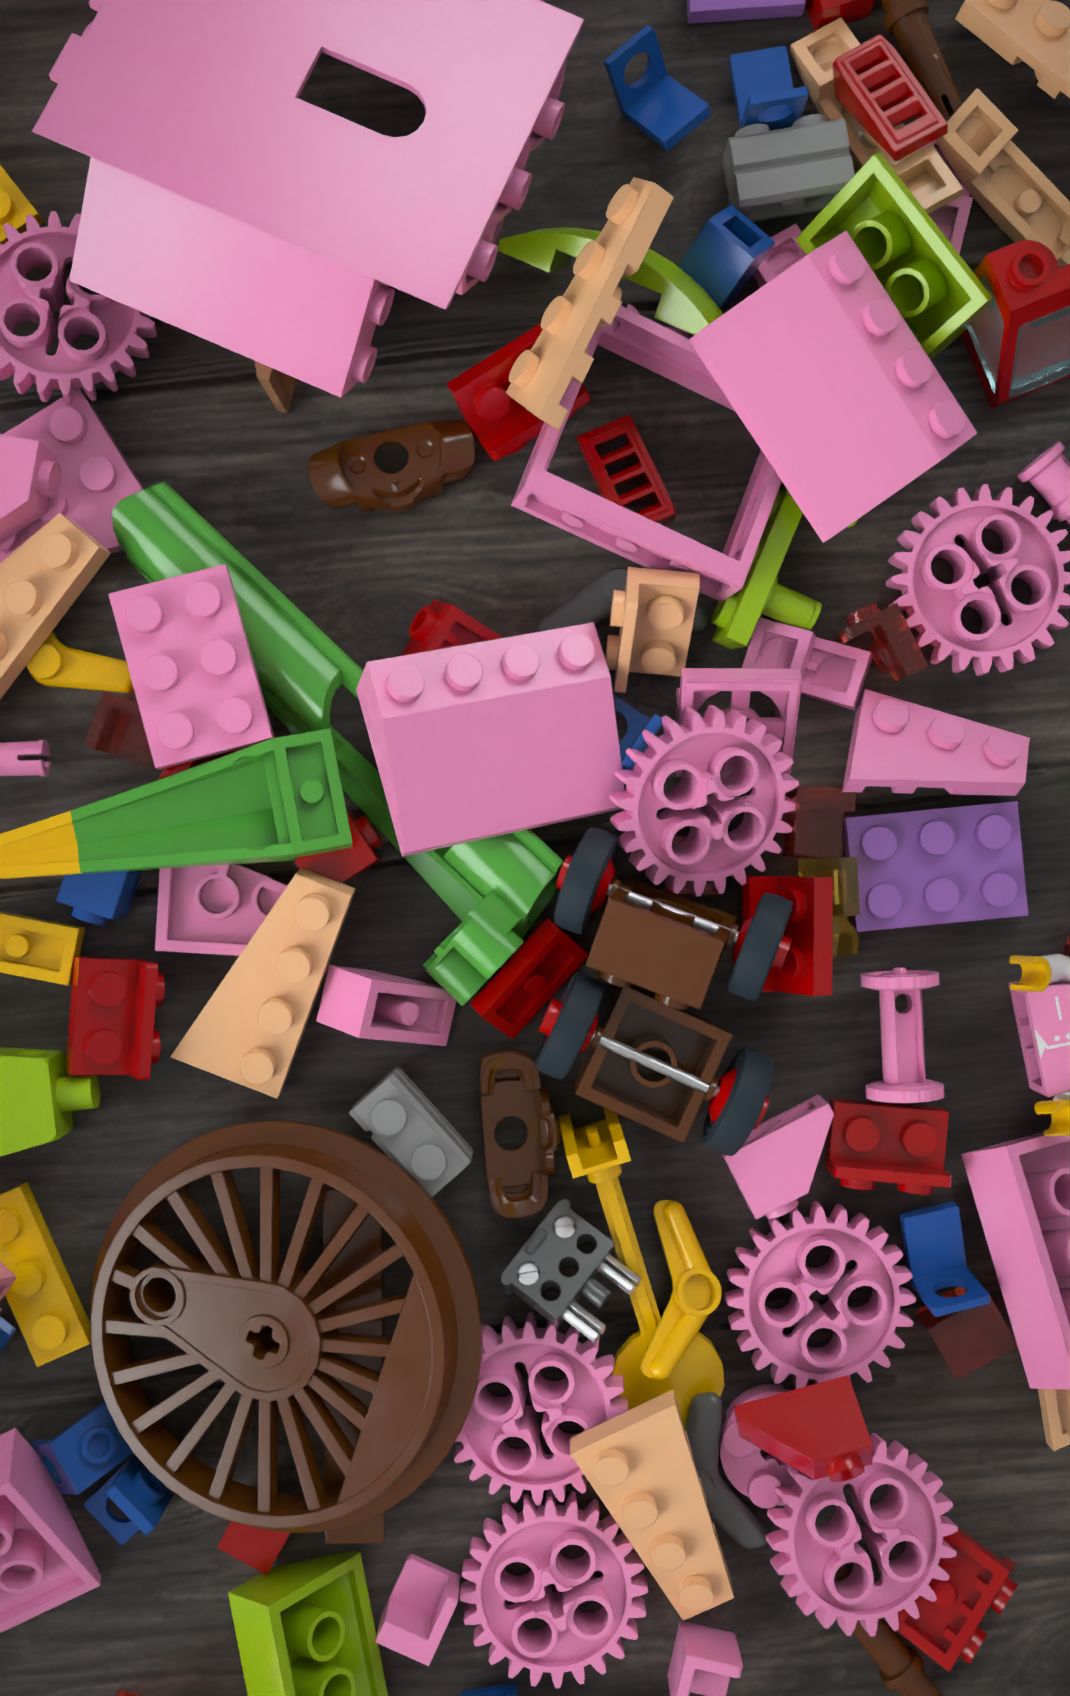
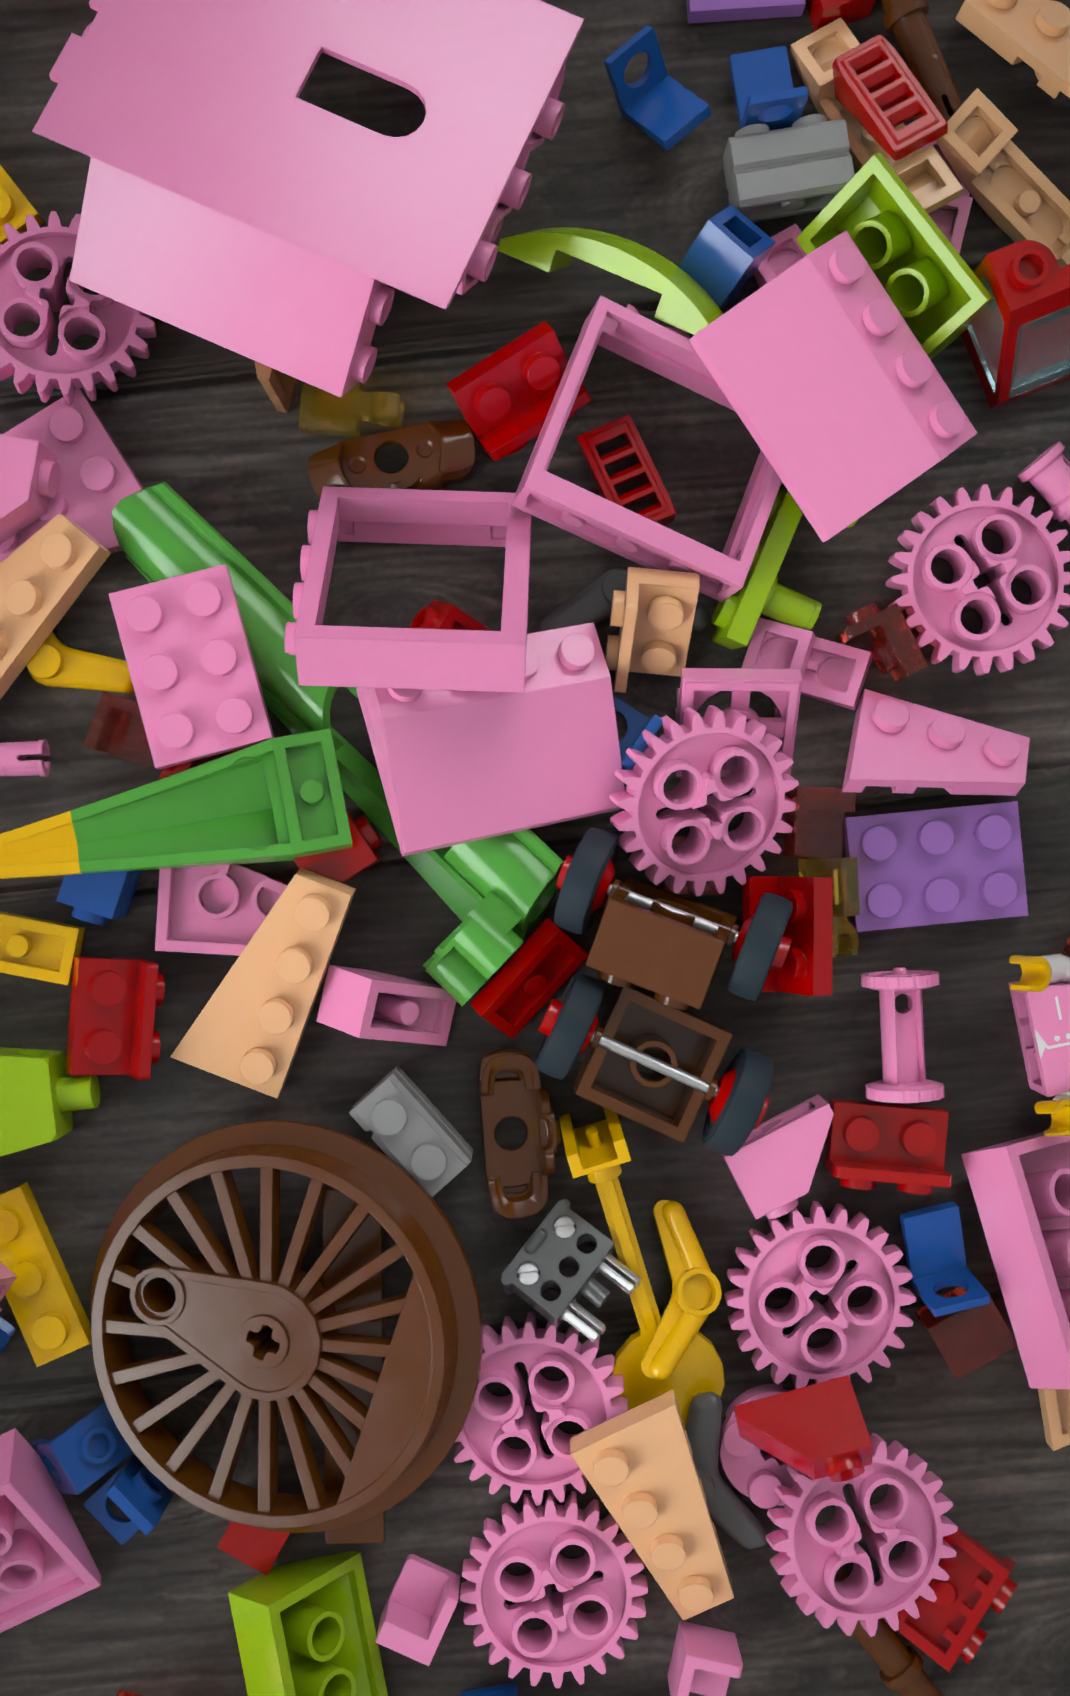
light nougat wing [505,177,674,431] -> none
none -> bright pink window [285,486,532,693]
none -> clear yellow plate [298,382,405,438]

